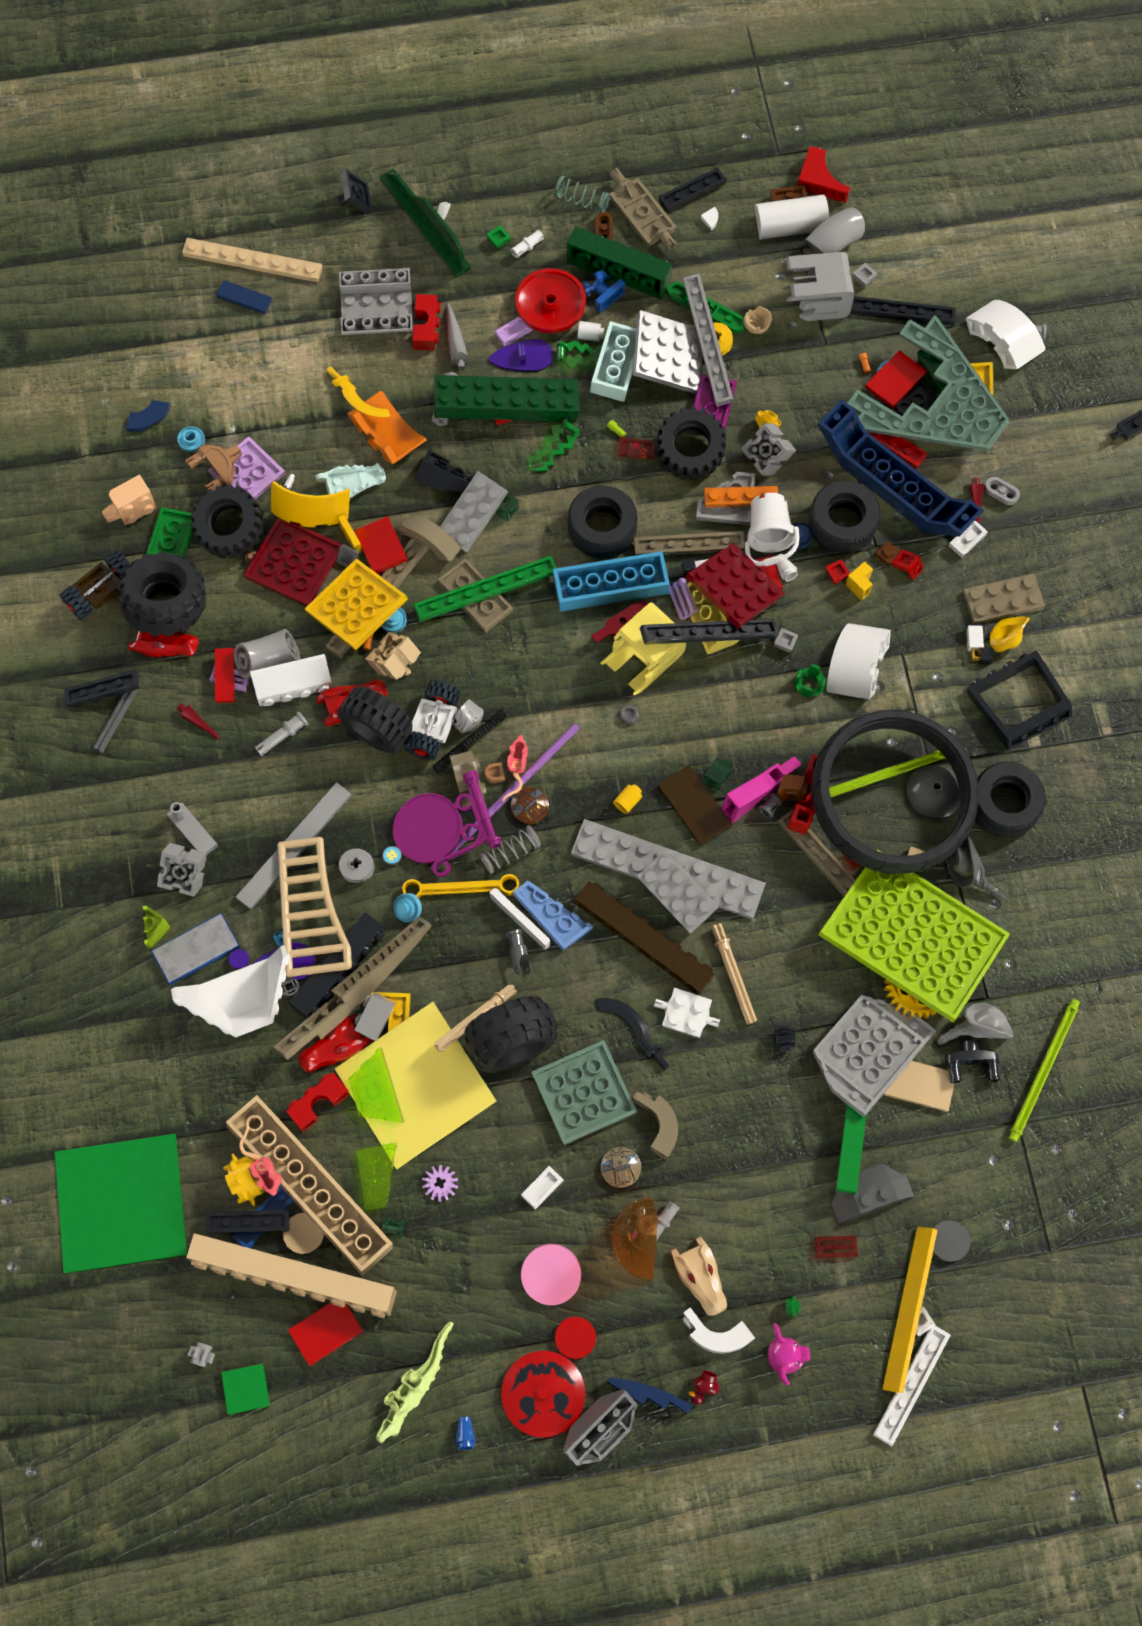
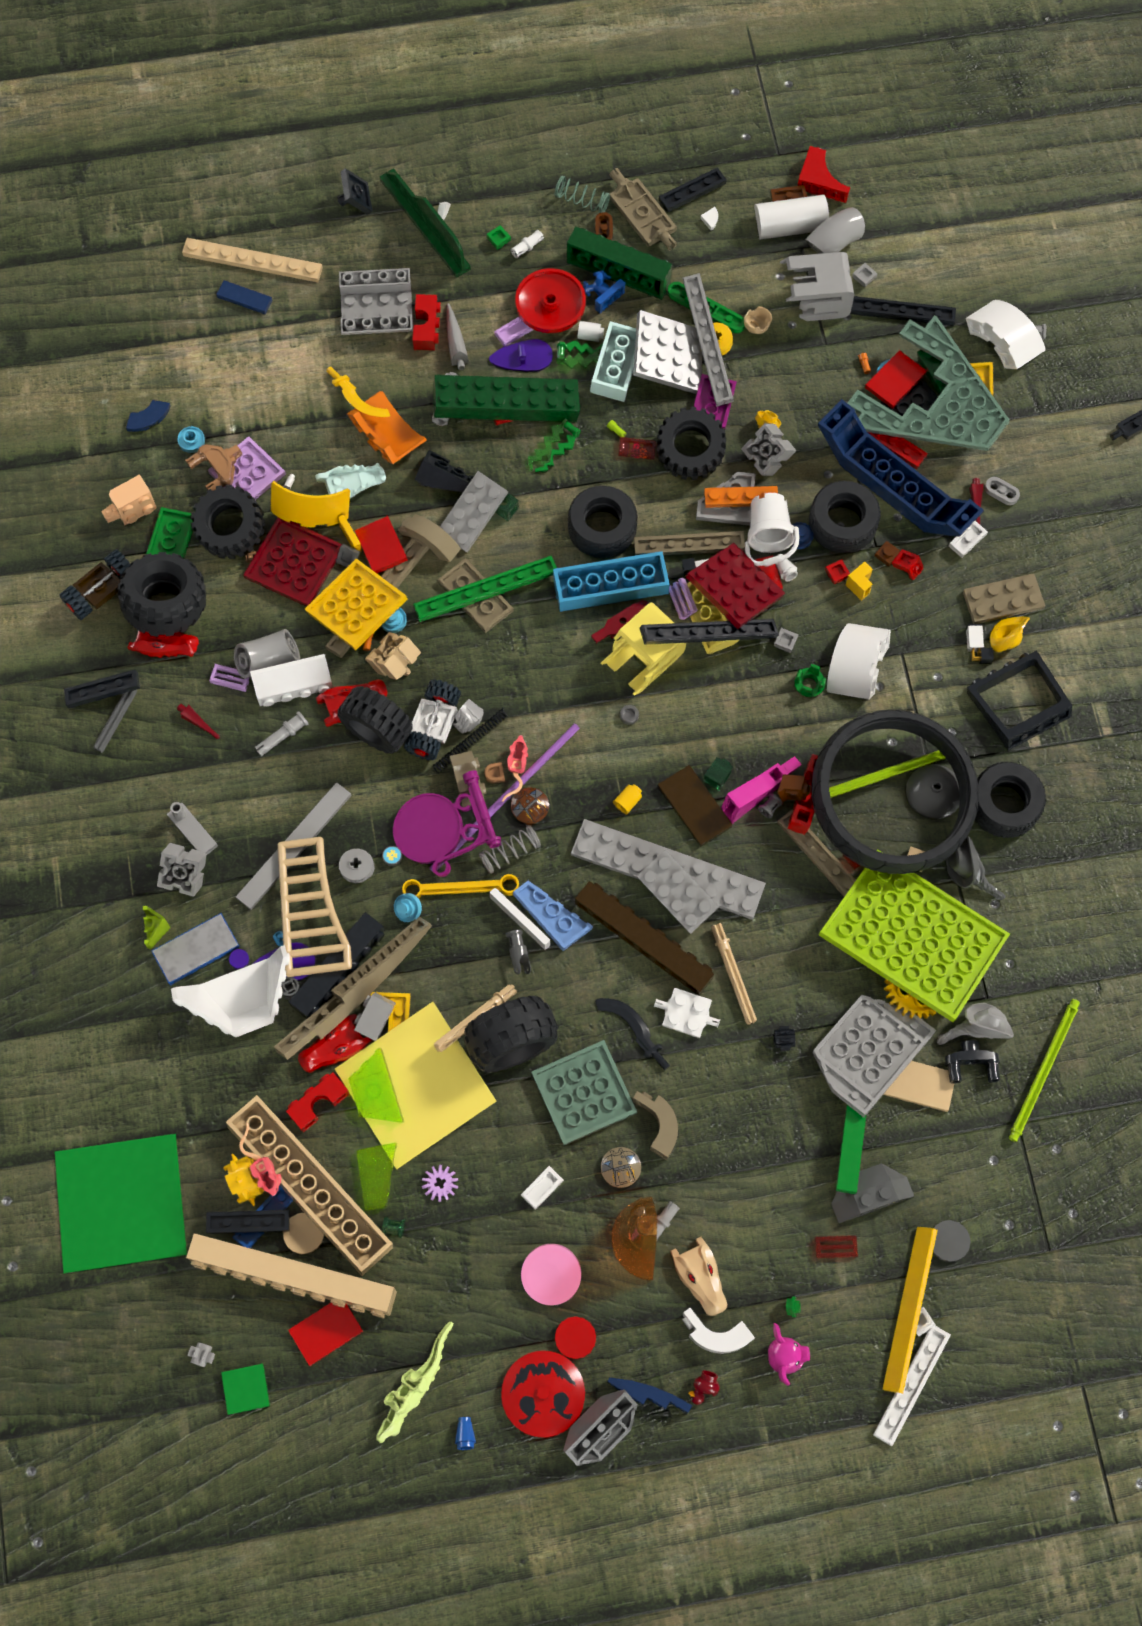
red tile [215,648,235,703] -> none

